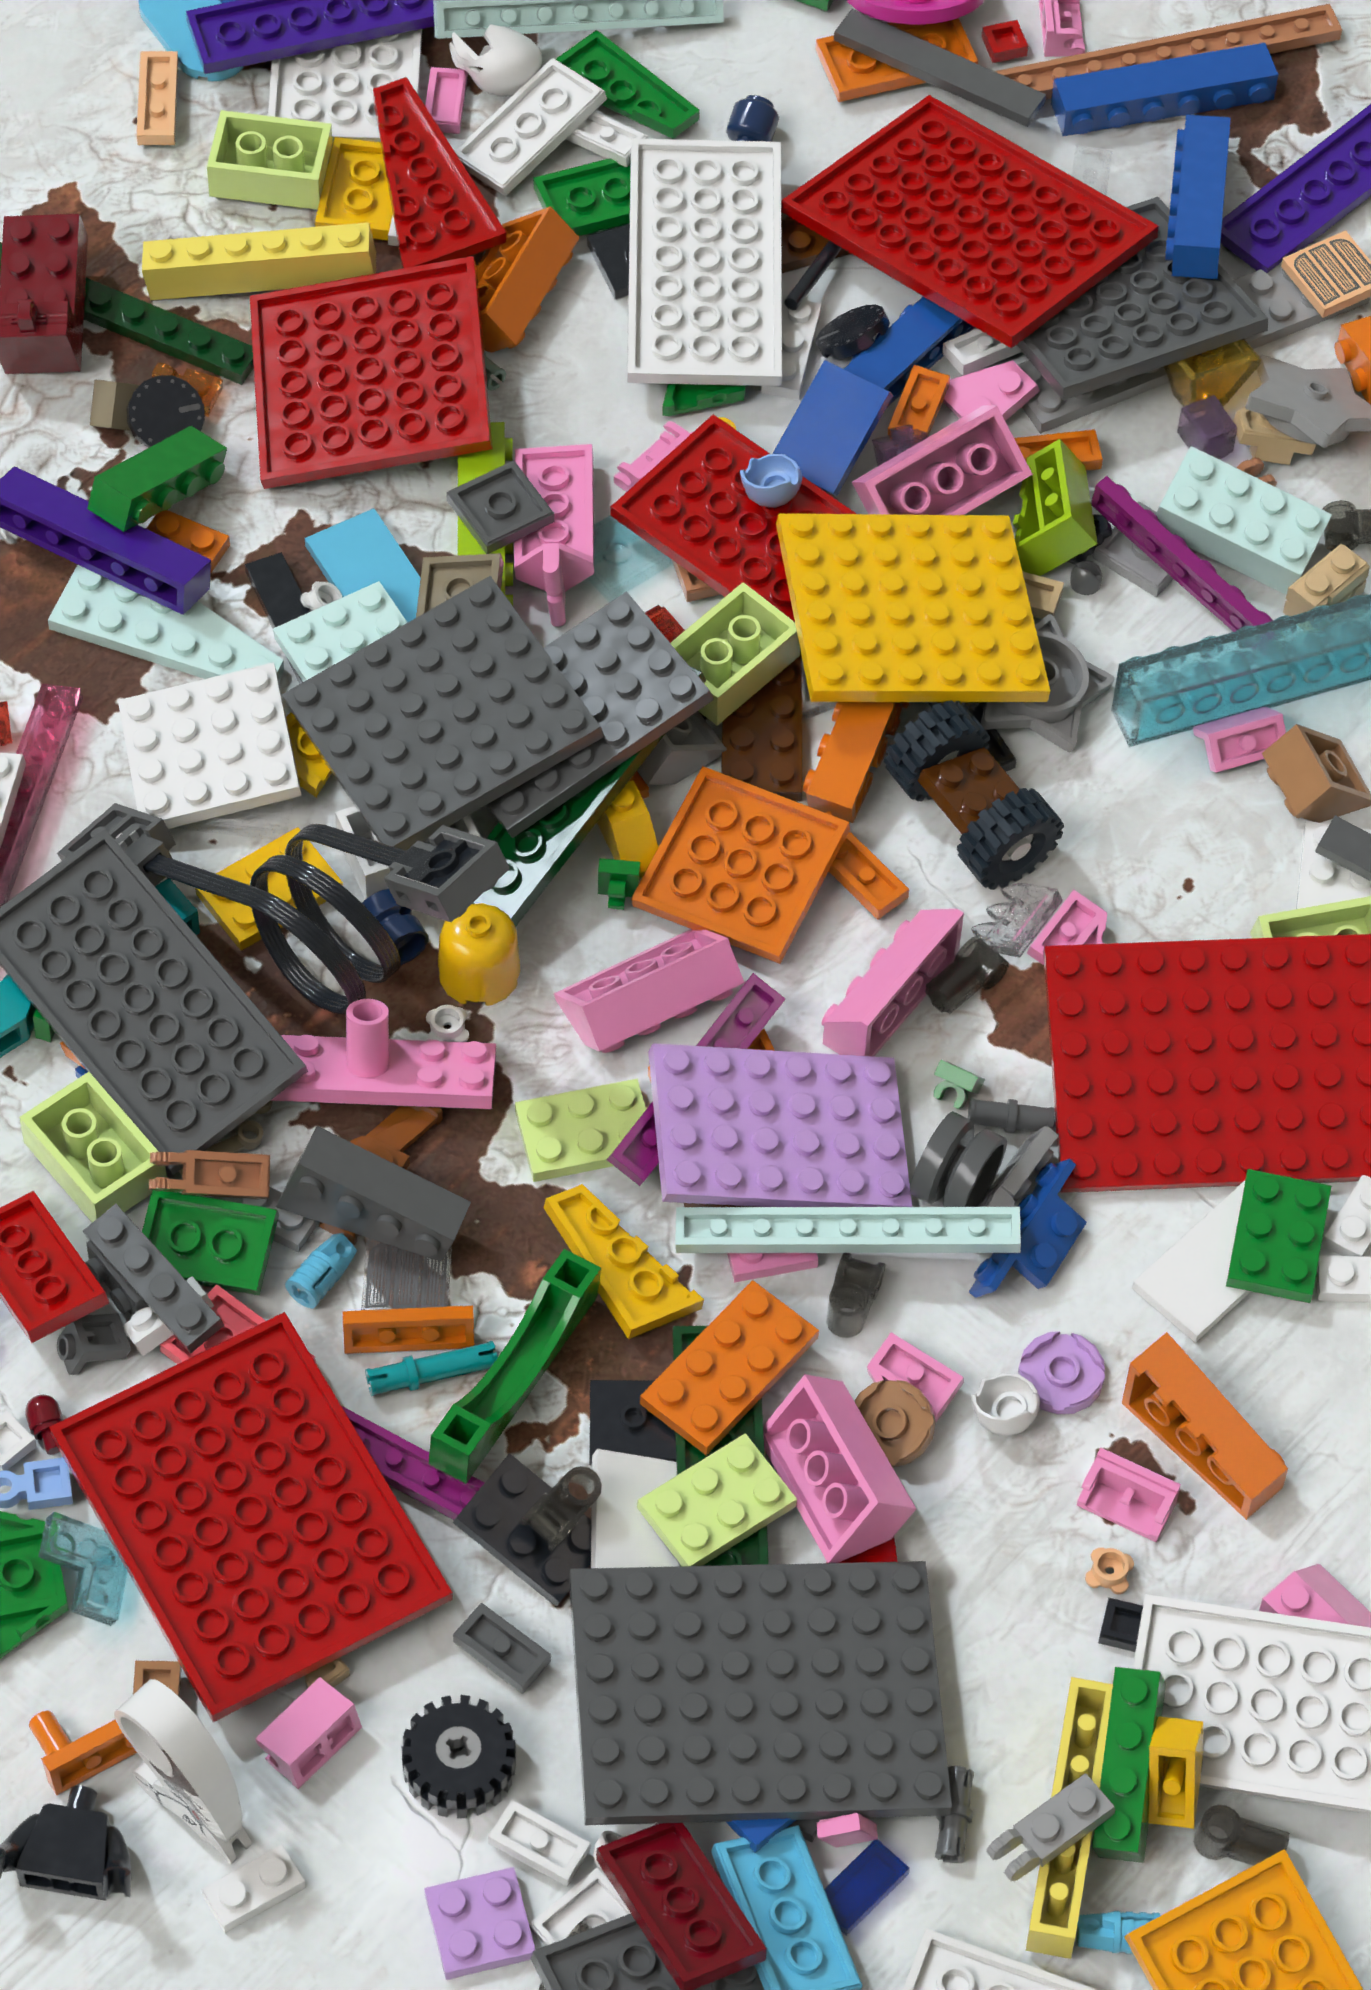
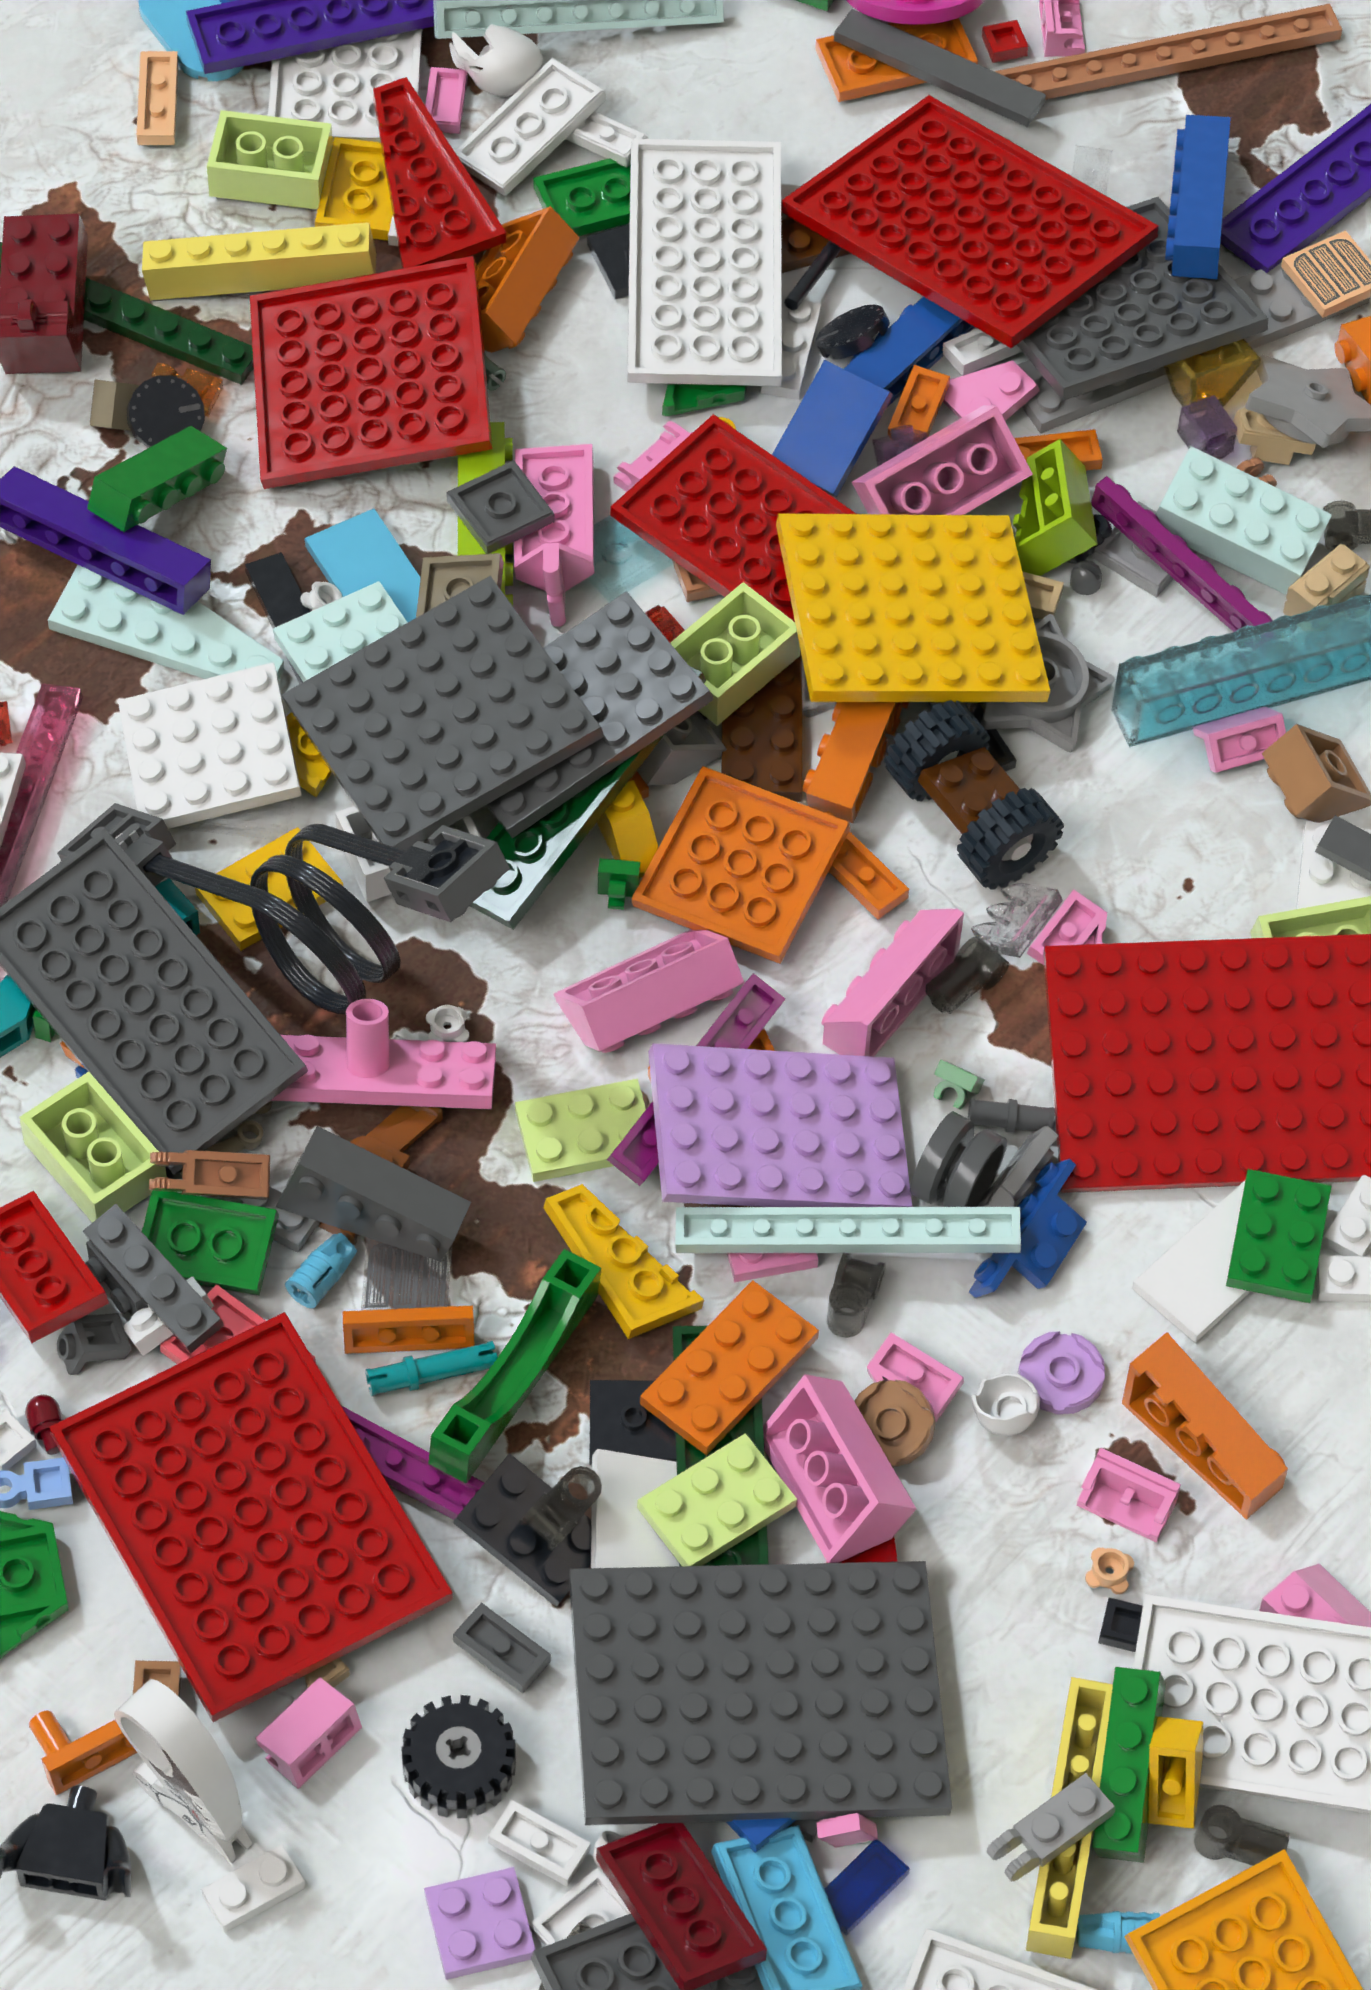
clear light blue plate [39,1512,128,1626] -> none
orange plate [146,510,230,573] -> none
dark blue wheel [362,889,429,966] -> none
yellow cylinder [438,903,521,1006] -> none
green wing [555,30,700,139] -> none
dark blue head [726,95,779,142] -> none
light blue hair [740,454,802,508] -> none
dark grey pin [935,1766,974,1863] -> none
blue brick [1051,42,1278,136] -> none

